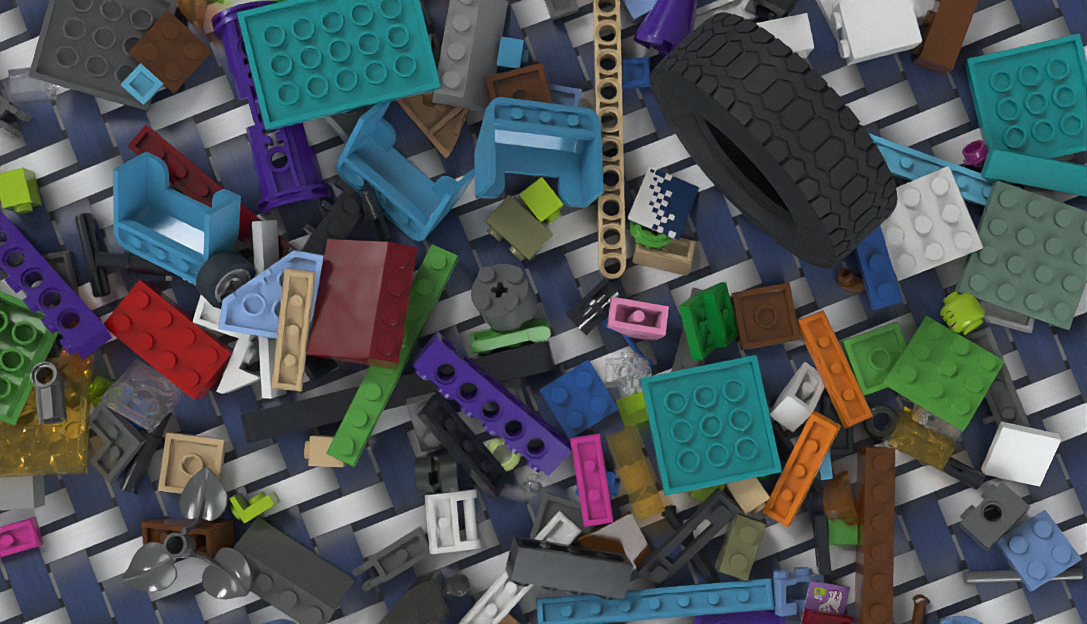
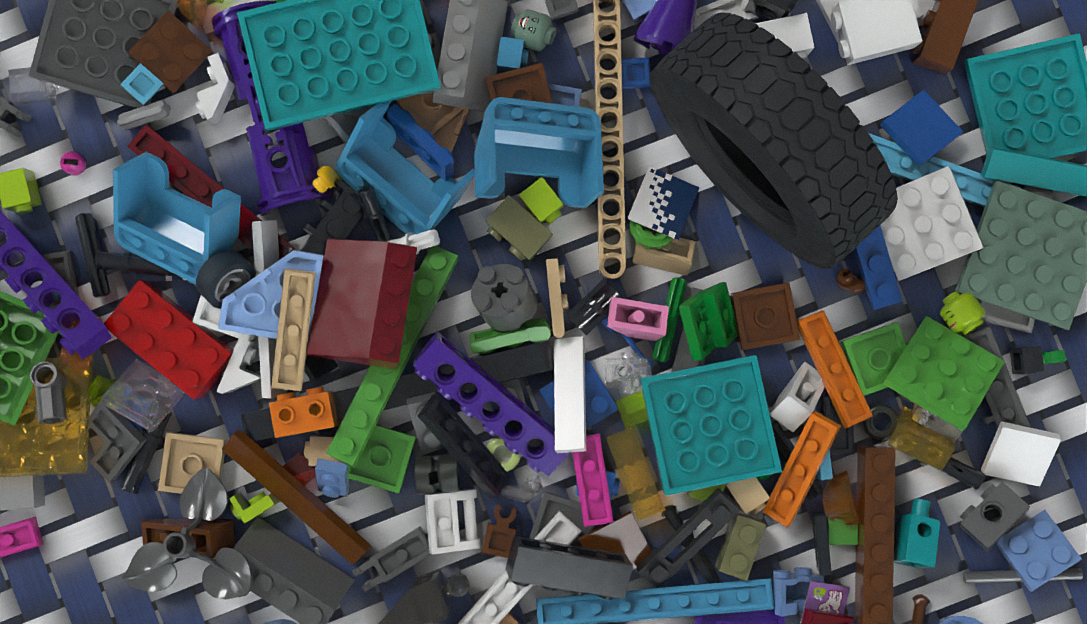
magenta plate [962,140,989,167] -> none
none -> dark pink hinge [60,151,86,176]
none -> light grey axle [117,100,171,130]
none -> white slope [196,53,235,124]
none -> reddish brown tile [222,429,371,565]
none -> orange brick [269,386,339,438]
none -> clear red tile [283,451,316,486]
none -> yellow arm [312,166,342,193]
none -> medium blue plate [315,458,350,498]
none -> bright green plate [347,425,417,493]
none -> blue plate [387,103,454,181]
none -> white axle [387,230,440,255]
none -> reddish brown plate [481,504,517,558]
none -> sand green head [511,9,556,52]
none -> tan hinge [546,258,568,338]
none -> white tile [554,336,586,453]
none -> green axle [652,277,687,362]
none -> blue tile [880,90,963,168]
none -> teal torso [894,498,940,568]
none -> black piece [1009,346,1066,374]

